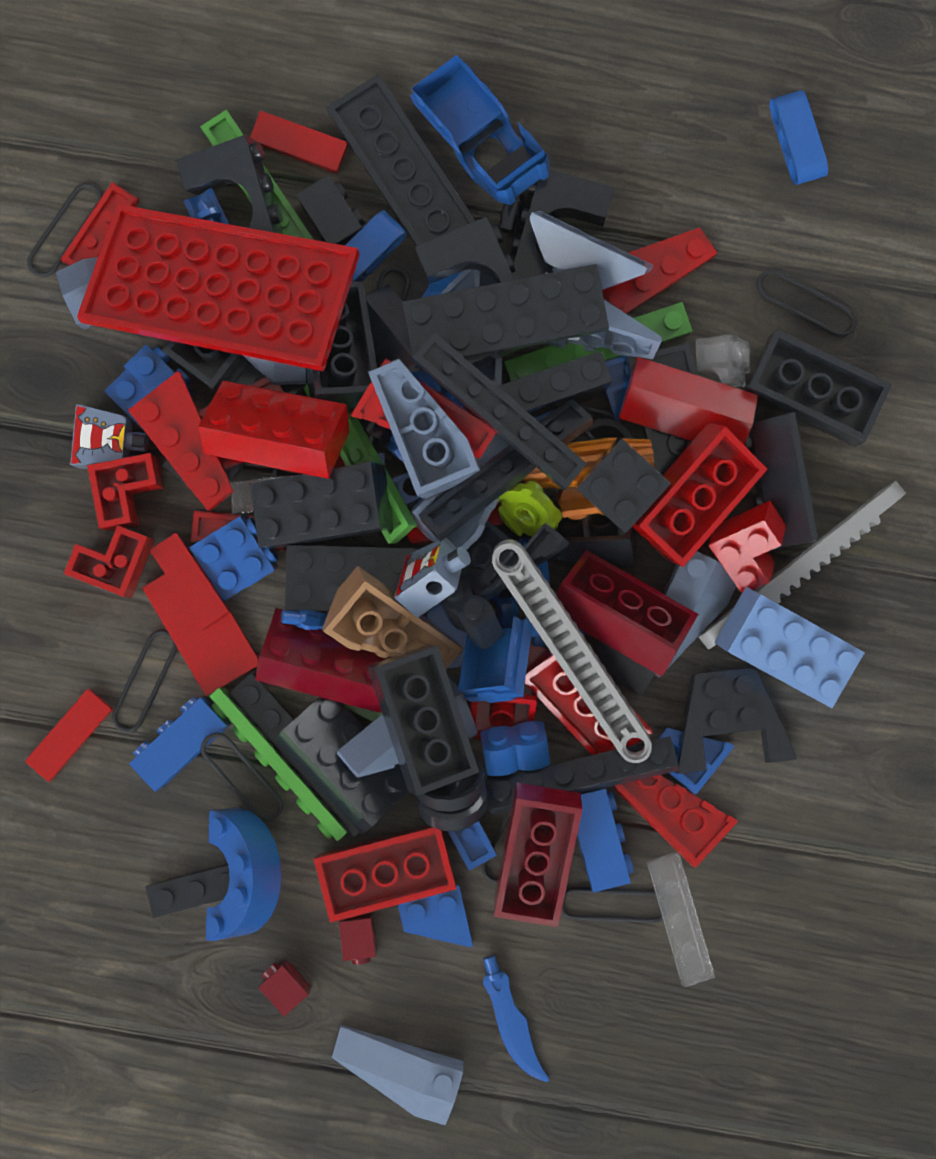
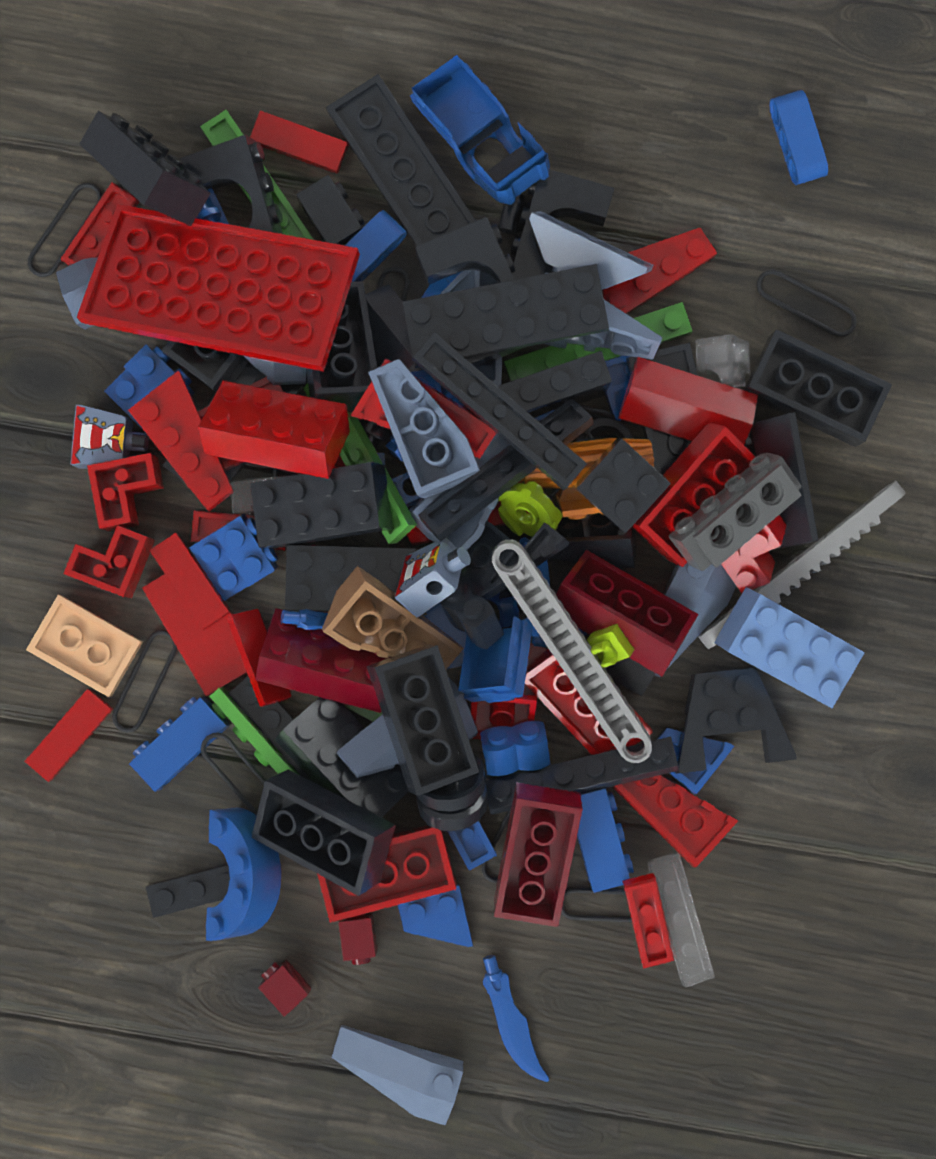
none -> light nougat plate [26,595,143,697]
none -> black brick [79,111,211,226]
none -> red tile [227,609,292,707]
none -> black brick [252,769,396,896]
none -> lime tile [587,624,634,668]
none -> red tile [622,873,674,969]
none -> dark grey brick [668,452,802,571]

